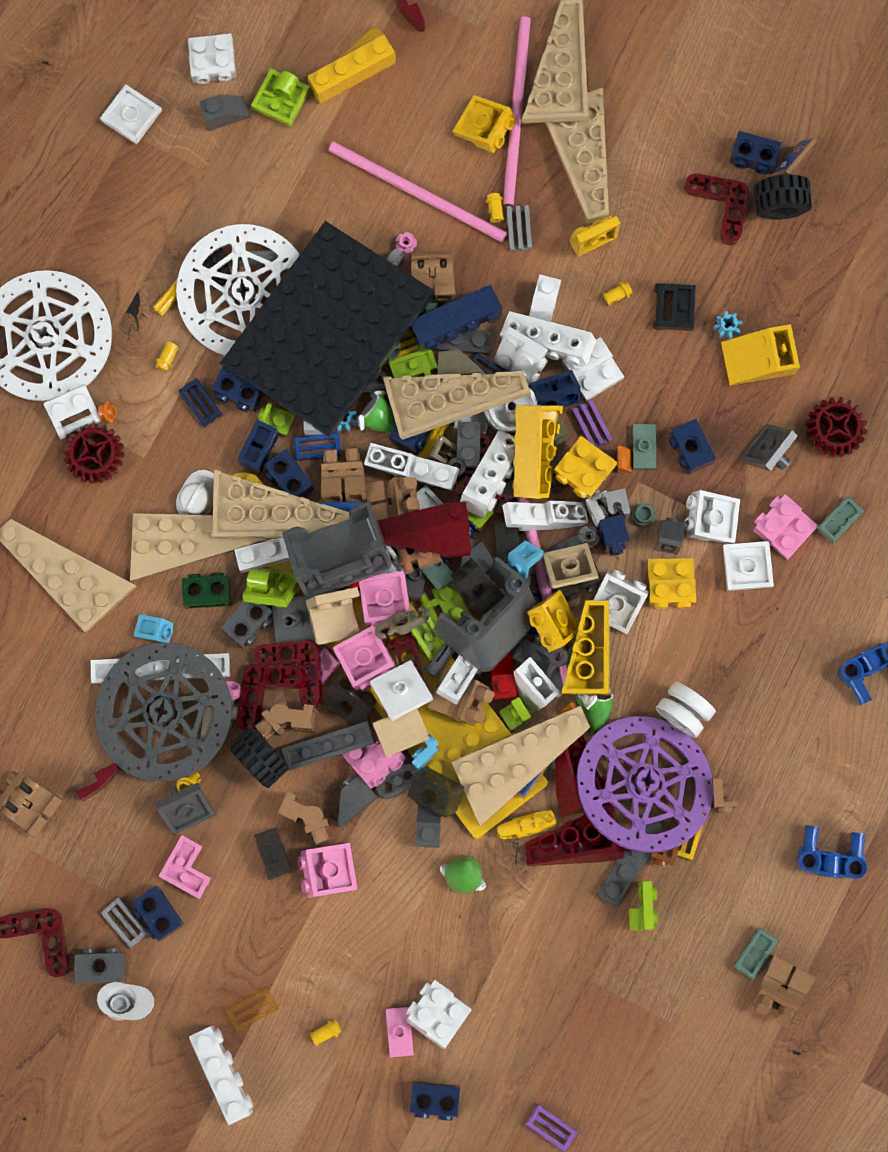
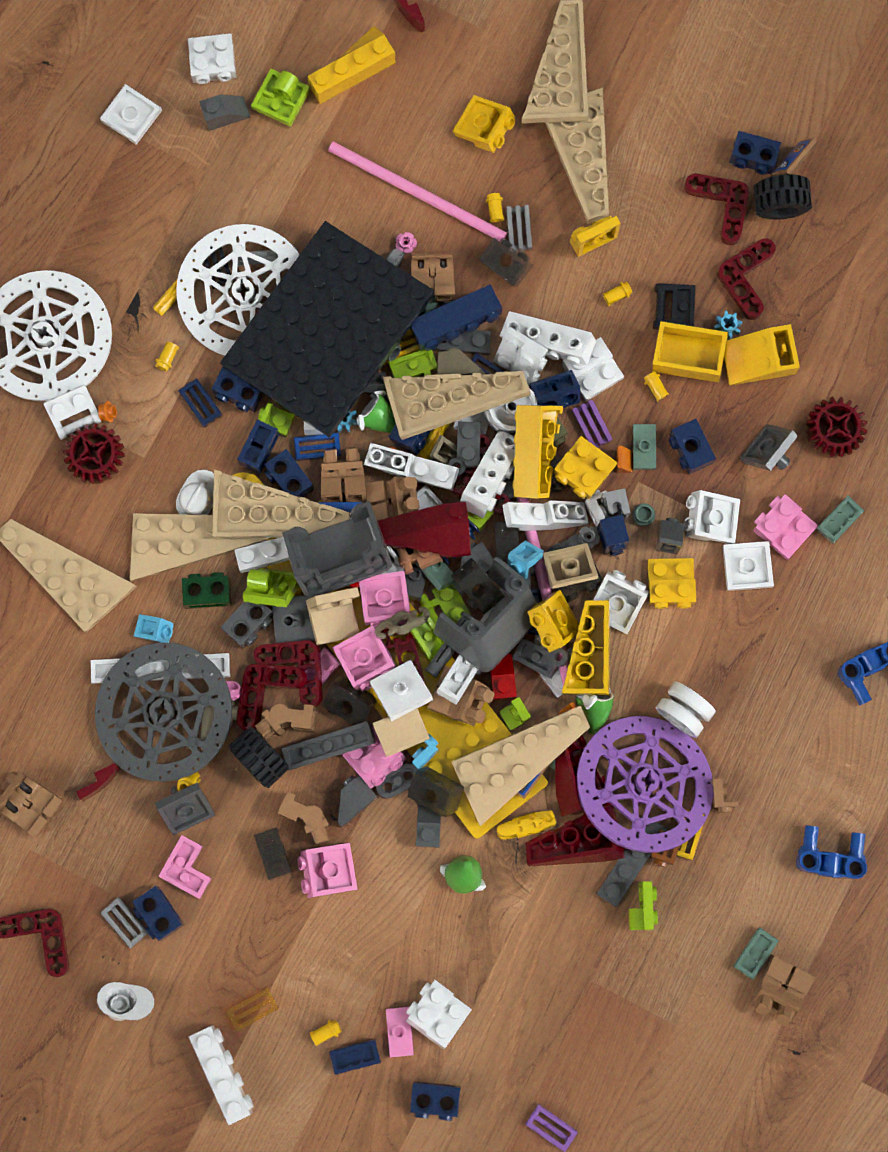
dark grey brick [75,948,126,984] -> none
bright pink piece [503,17,531,207] -> none
white slope [514,657,560,712] -> none
white slope [529,274,561,322] -> none
none -> dark blue plate [329,1039,381,1075]
none -> clear smoke brick [478,237,533,287]
none -> yellow pin [644,371,669,401]
none -> yellow piece [652,321,728,383]
none -> dark red beam [718,238,776,320]

